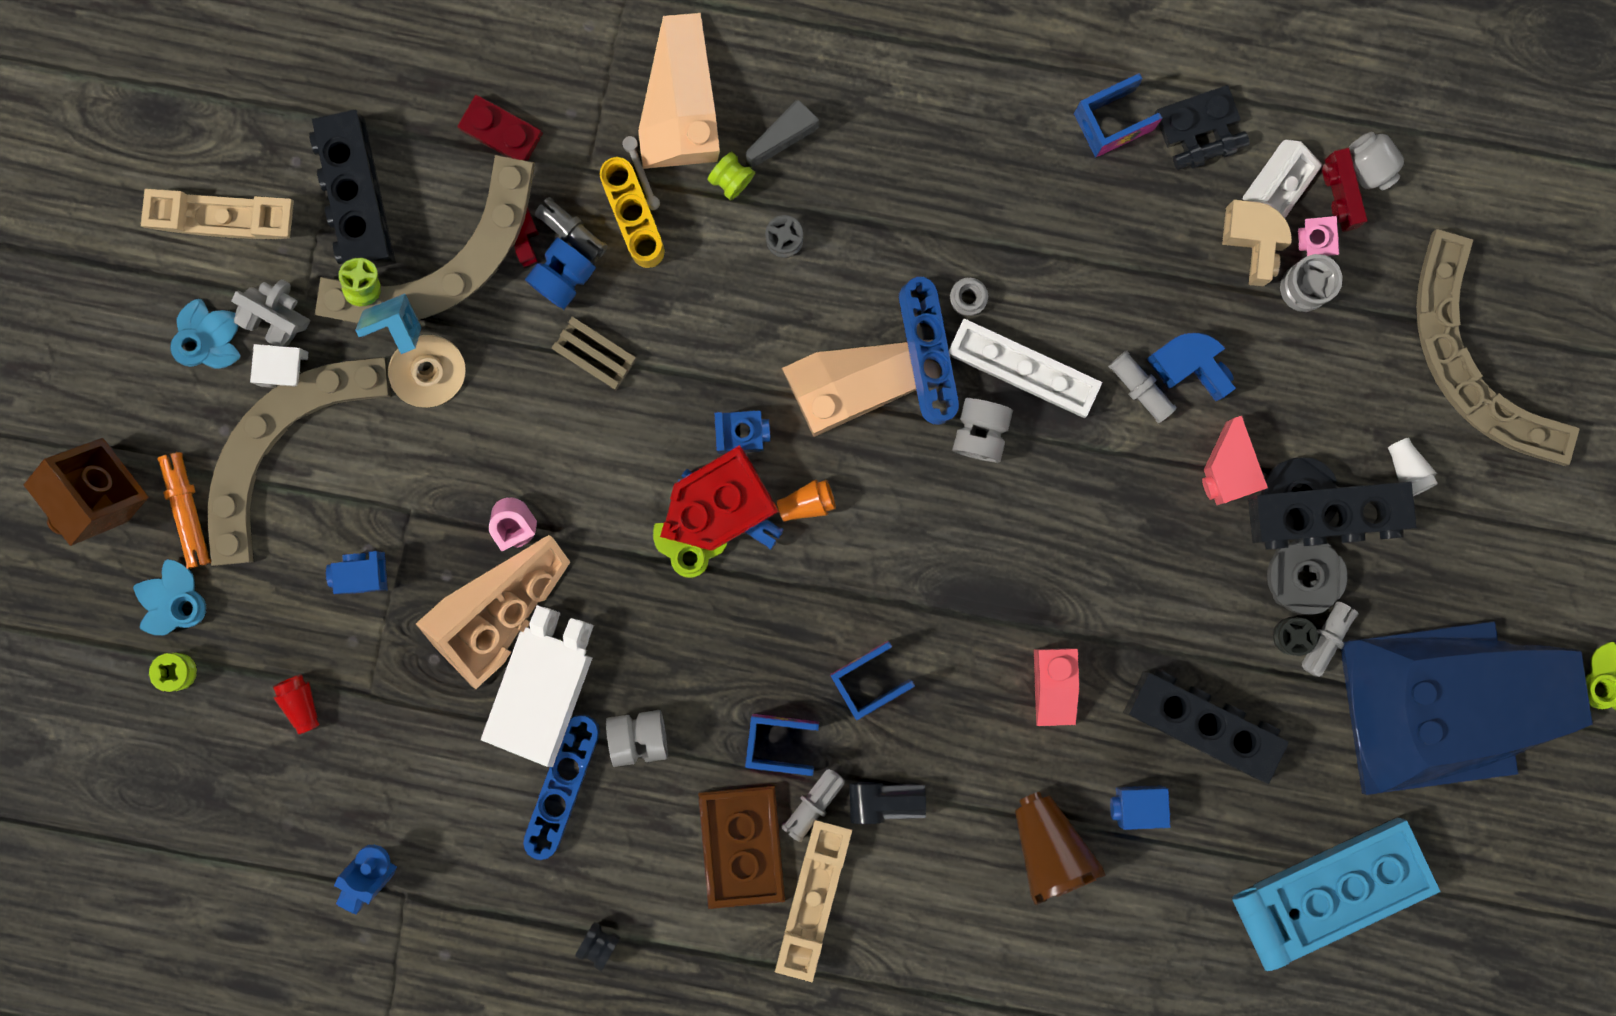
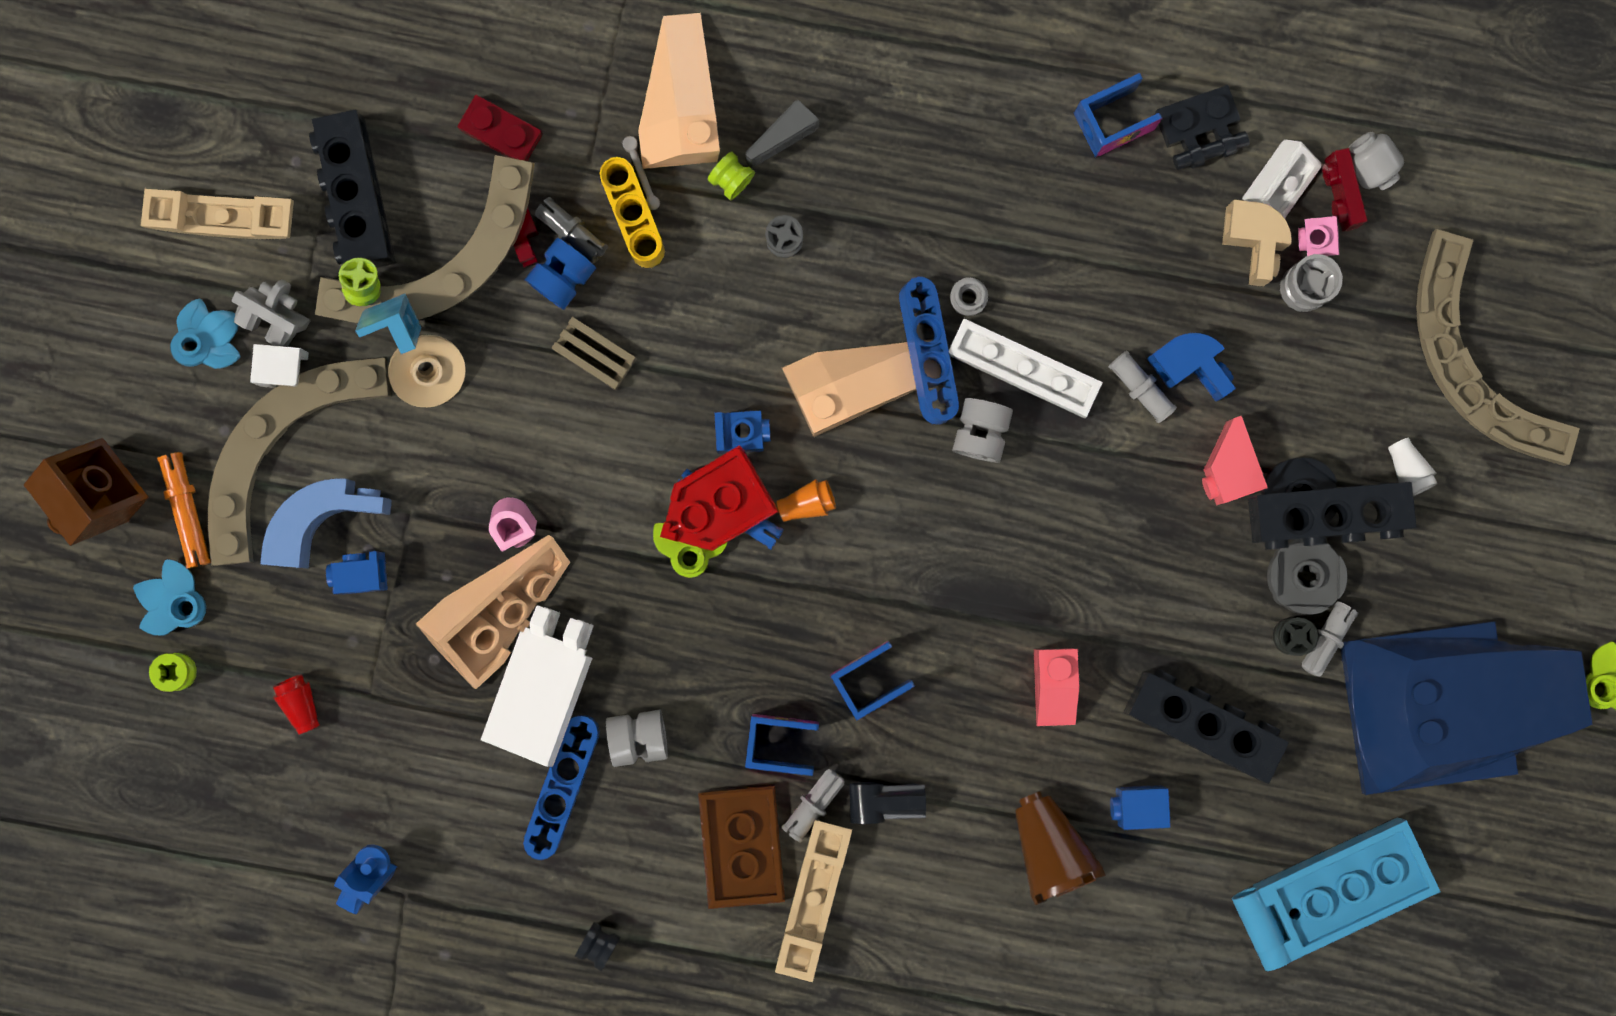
none -> medium blue arch [260,479,391,569]

